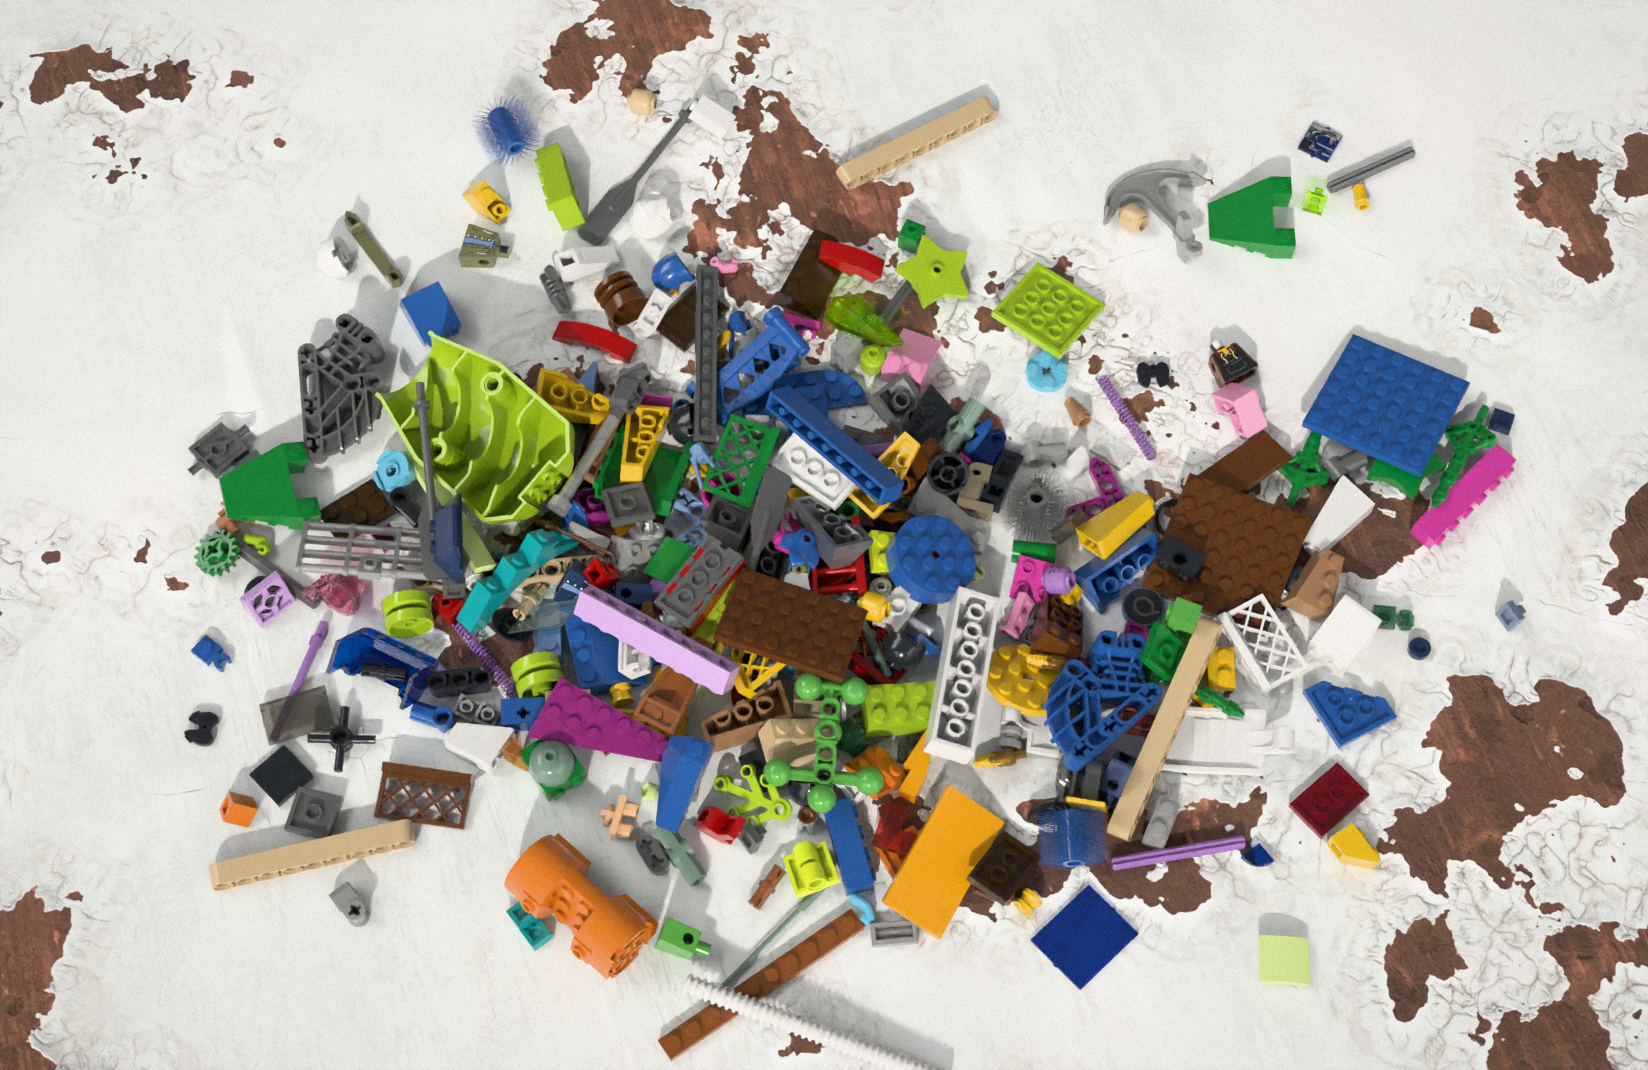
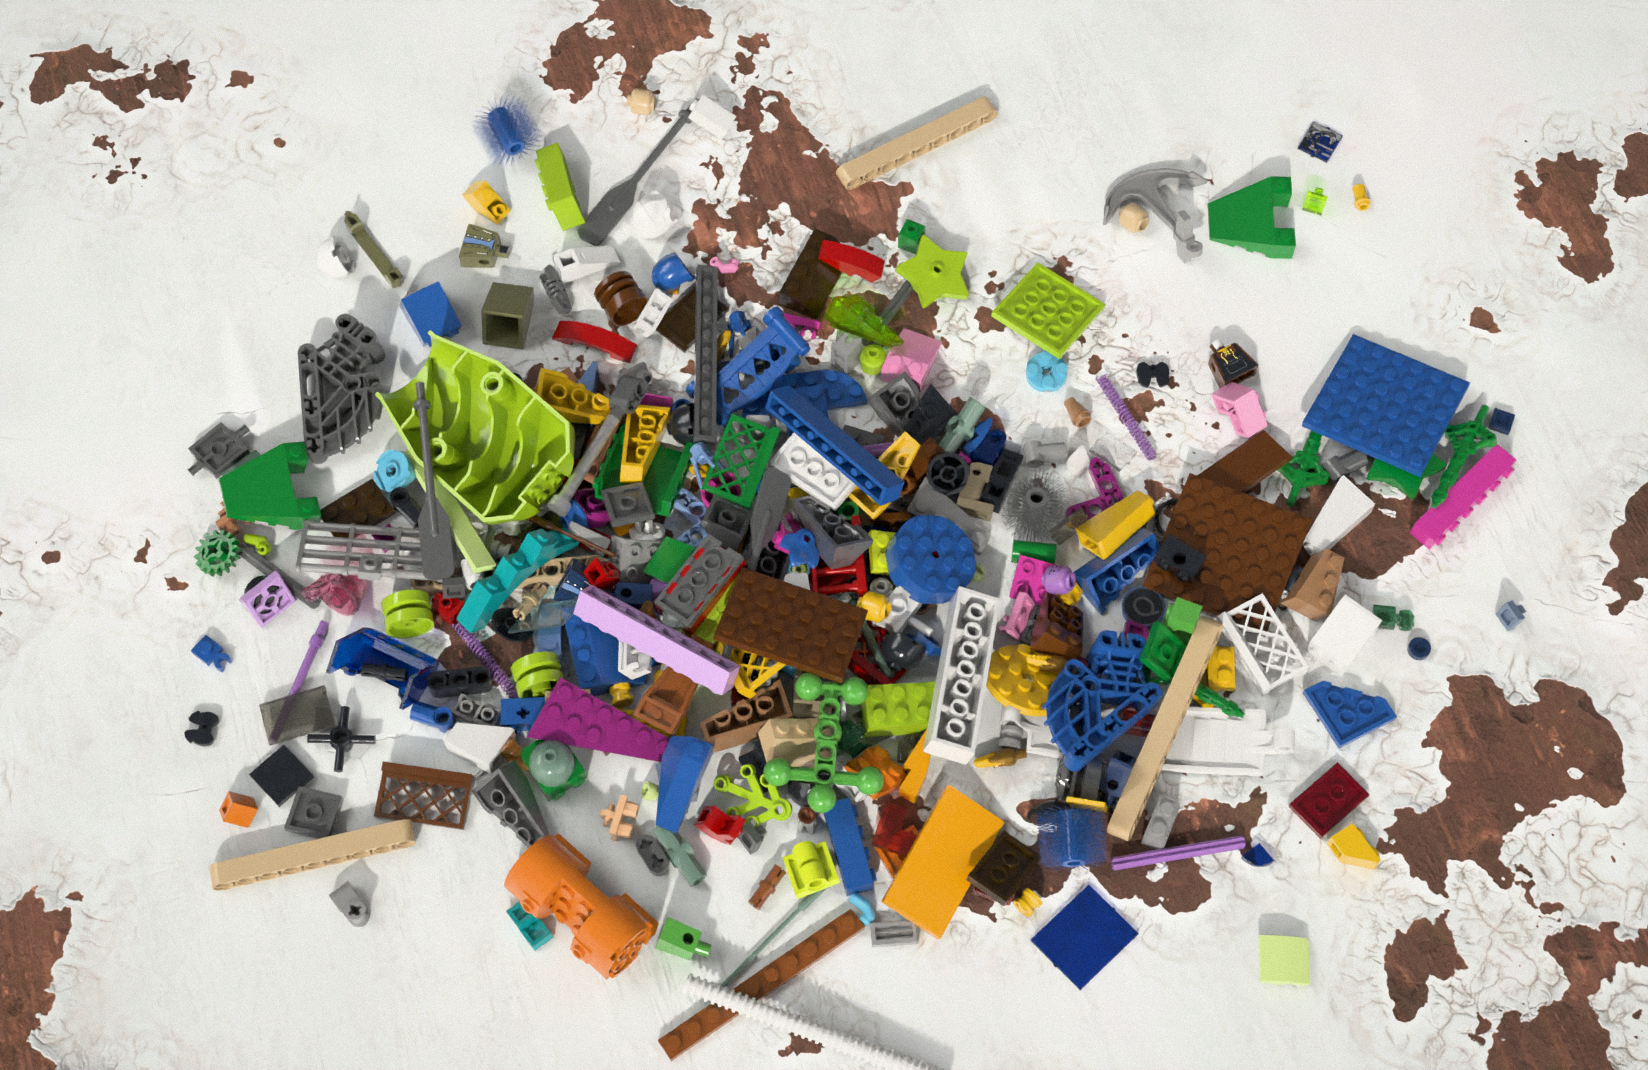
dark blue wedge [429,493,464,583] -> none
axle [1326,147,1416,193] -> none
none -> flat silver wedge [472,760,550,848]
none -> olive slope [481,282,534,349]

